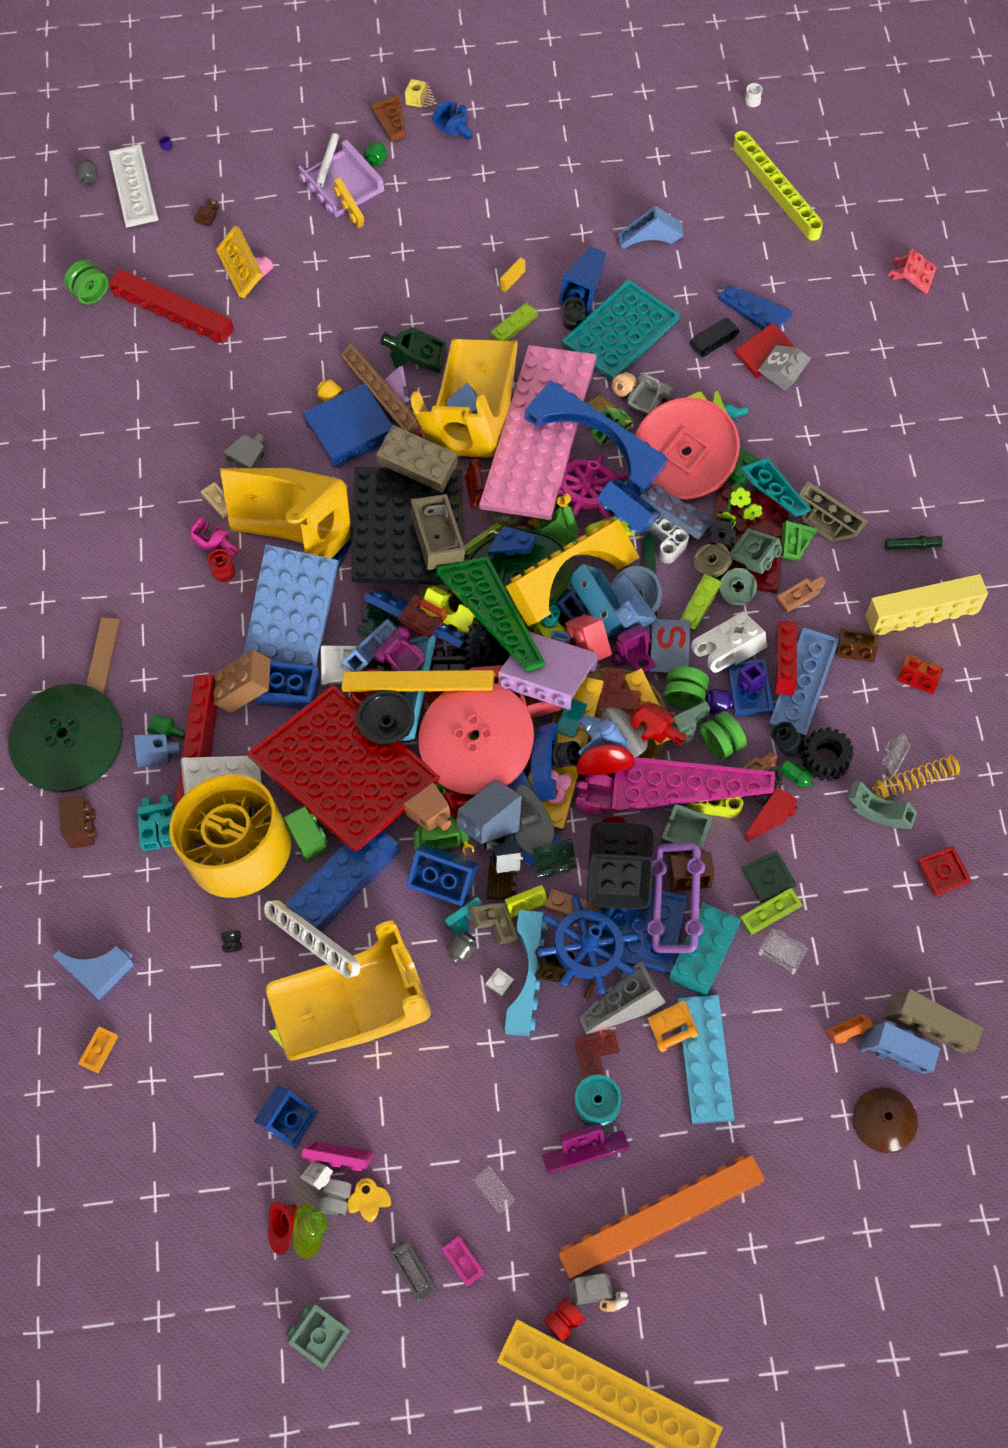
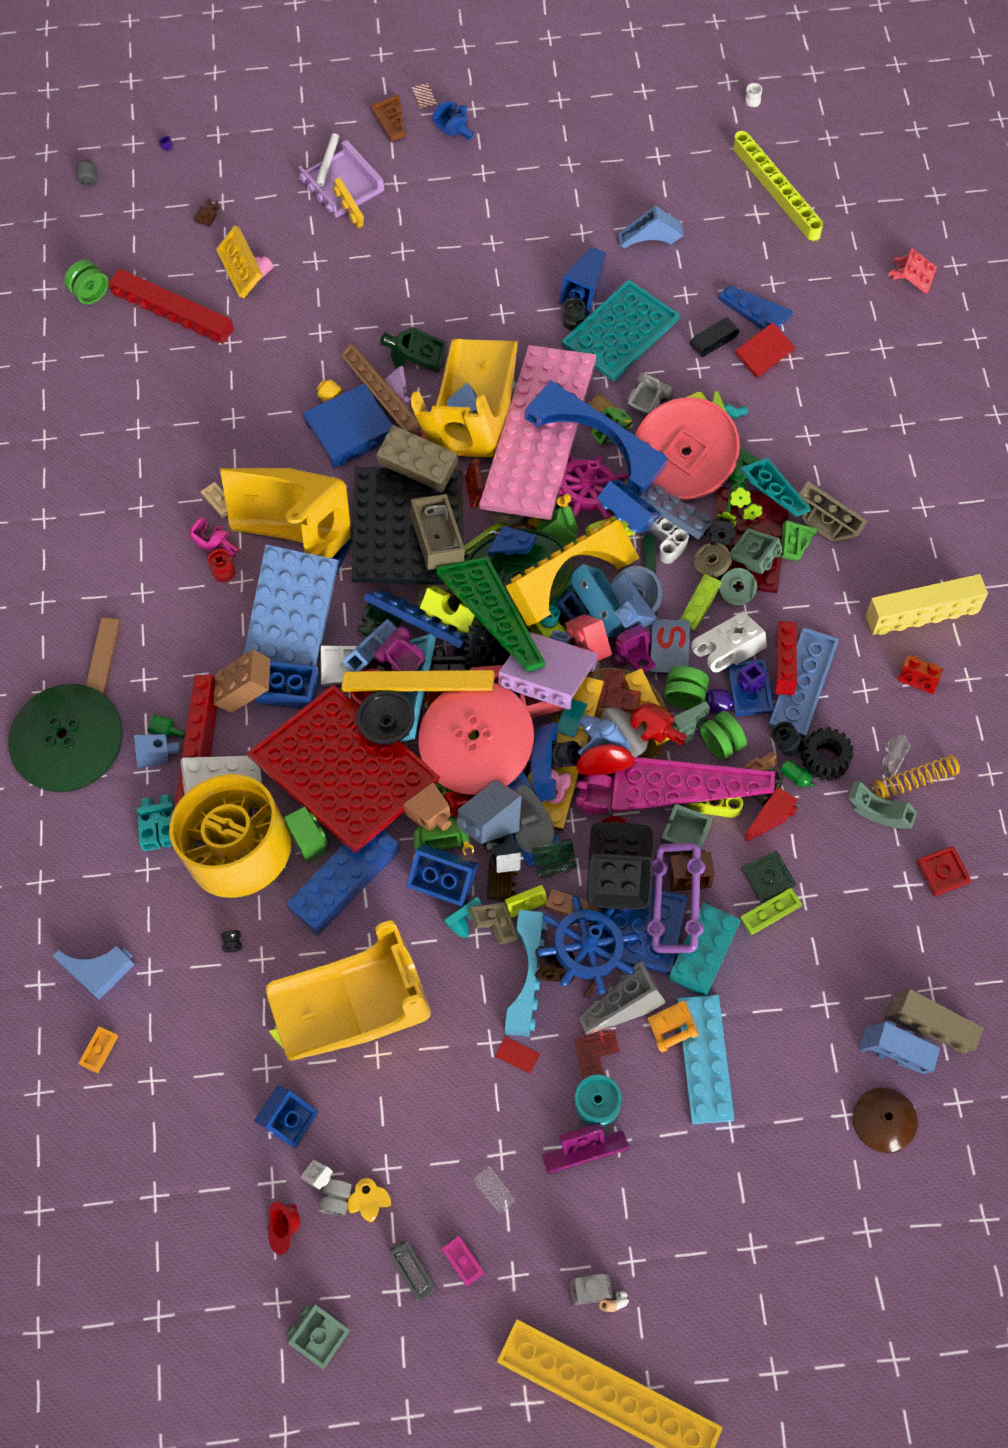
reddish brown brick [59,795,97,849] -> none
white plate [109,144,158,228] -> none
light grey torso [224,433,266,468] -> none
white beam [264,900,360,978] -> none
clear neon green piece [293,1204,328,1259] -> none
dark pink plate [302,1140,374,1171] -> none
green head [364,142,388,167] -> none
clear red plate [398,593,449,638] -> none
light yellow brick [405,79,427,108] -> none
dark grey head [447,931,477,963] -> none
white plate [486,968,514,997] -> none
lime plate [490,302,538,341] -> none
yellow tile [500,257,526,293] -> none
red wheel [543,1297,585,1342] -> none
orange brick [558,1155,765,1281] -> none
light nougat head [612,372,637,397] -> none
light grey slope [758,345,811,392] -> none
clear brick [758,928,808,975] -> none
nougat hinge [776,576,826,613] -> none
orange plate [826,1014,874,1044] -> none
reddish brown bracket [837,628,878,662] -> none
dark green pin [885,535,943,550] -> none
none -> red sticker [495,1036,540,1074]

